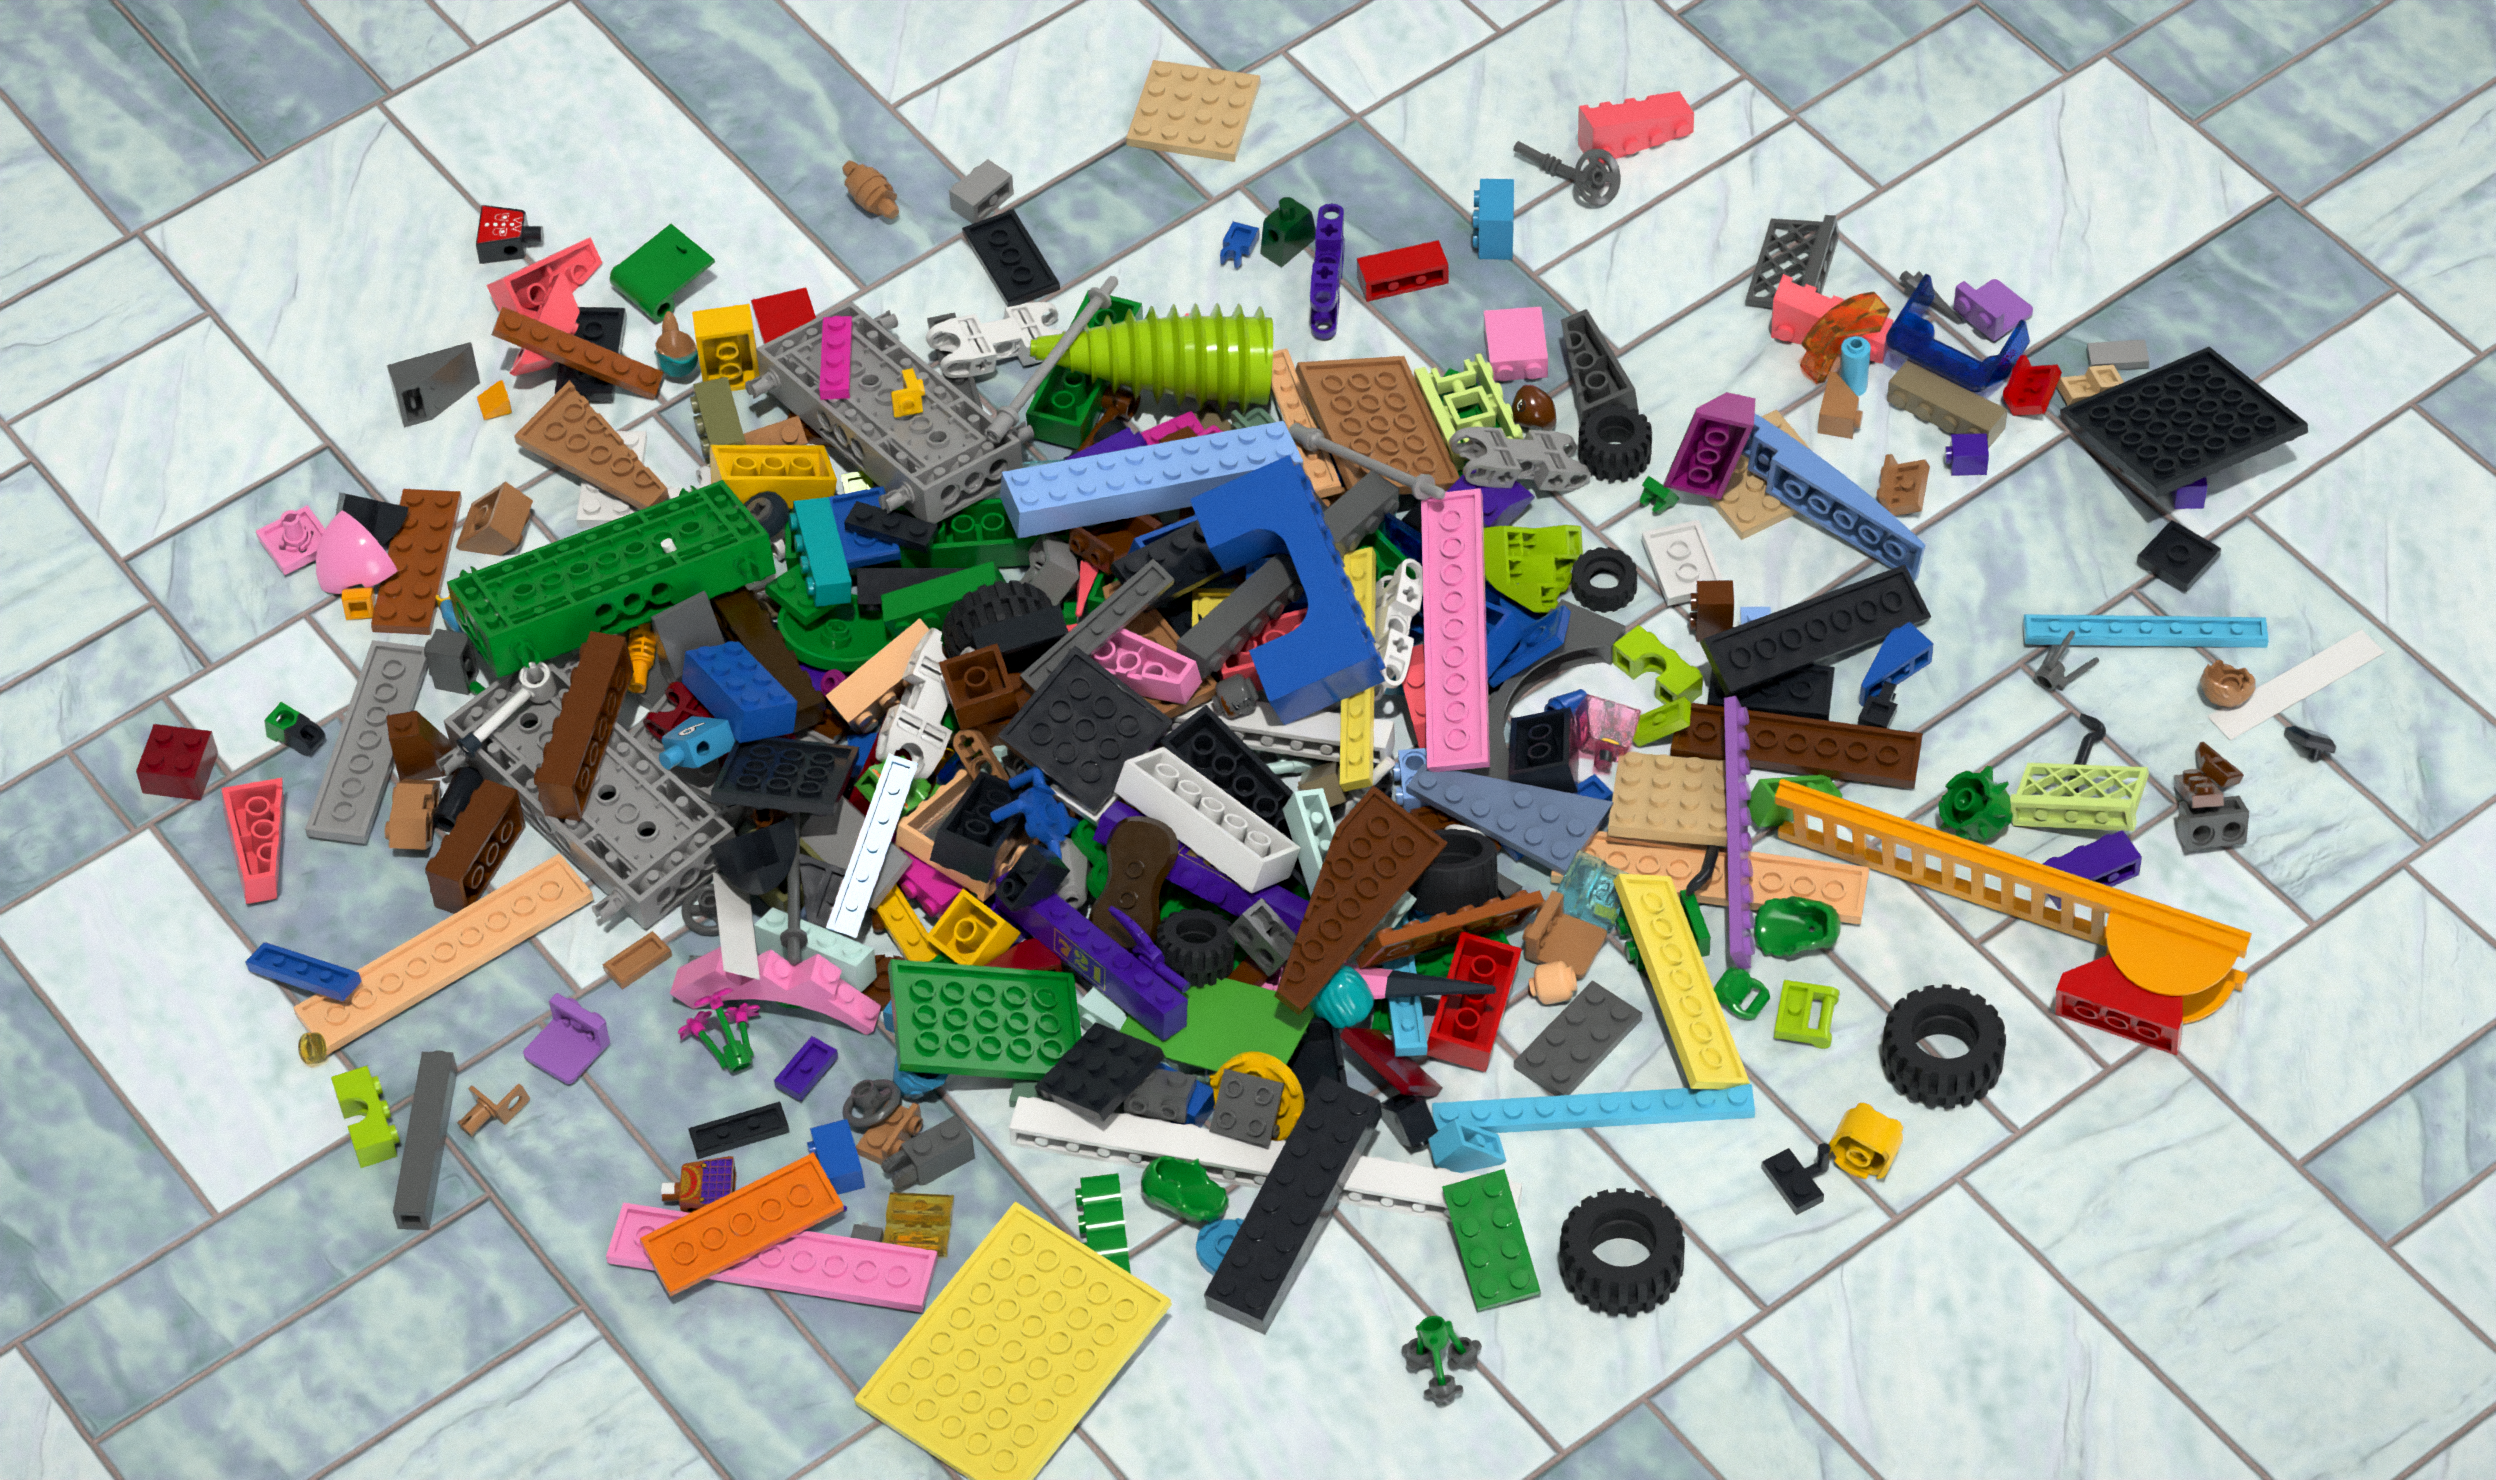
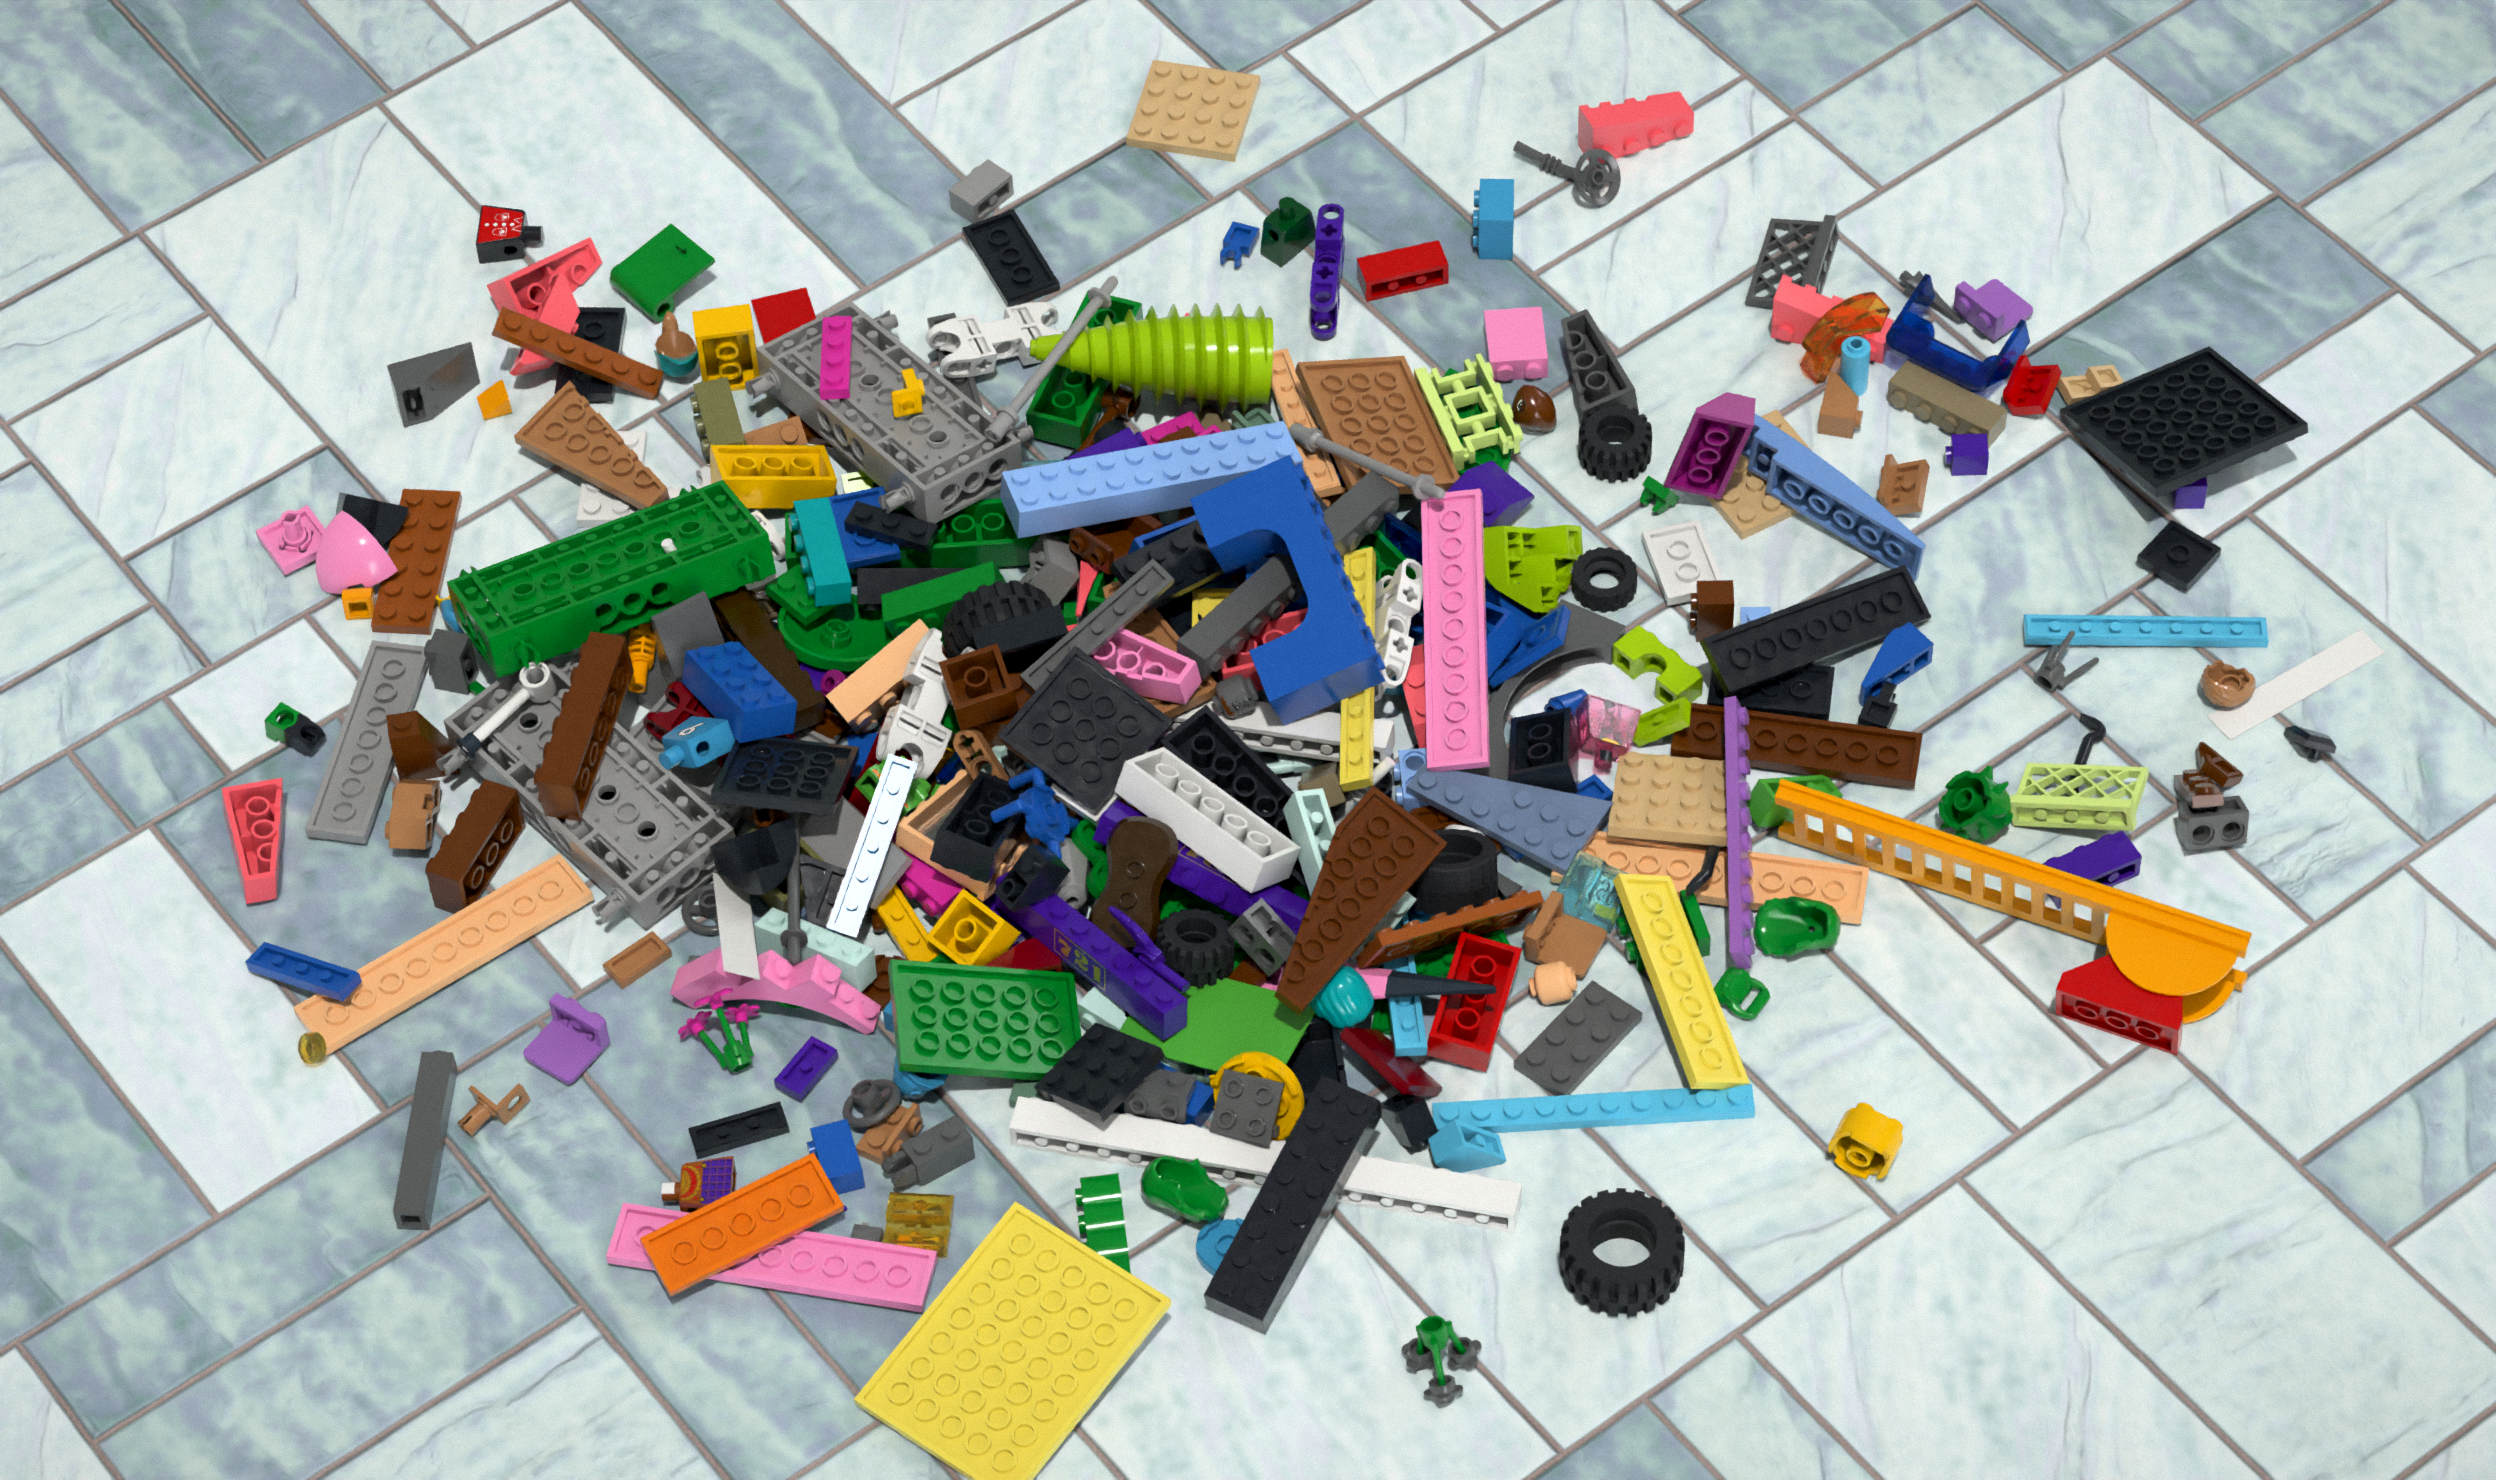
dark red brick [136,724,218,801] -> none
lime arch [331,1065,400,1168] -> none
black brick [433,766,484,833] -> none
medium nougat slope [456,481,533,556] -> none
black wheel [744,491,790,539] -> none
medium nougat piece [842,160,899,219] -> none
green plate [1442,1169,1541,1312] -> none
light grey piece [1449,427,1591,491] -> none
black plate [1761,1143,1831,1215] -> none
lime plate [1774,980,1840,1049] -> none
black tyre [1881,984,2006,1109] -> none
light grey tile [2086,339,2149,370] -> none

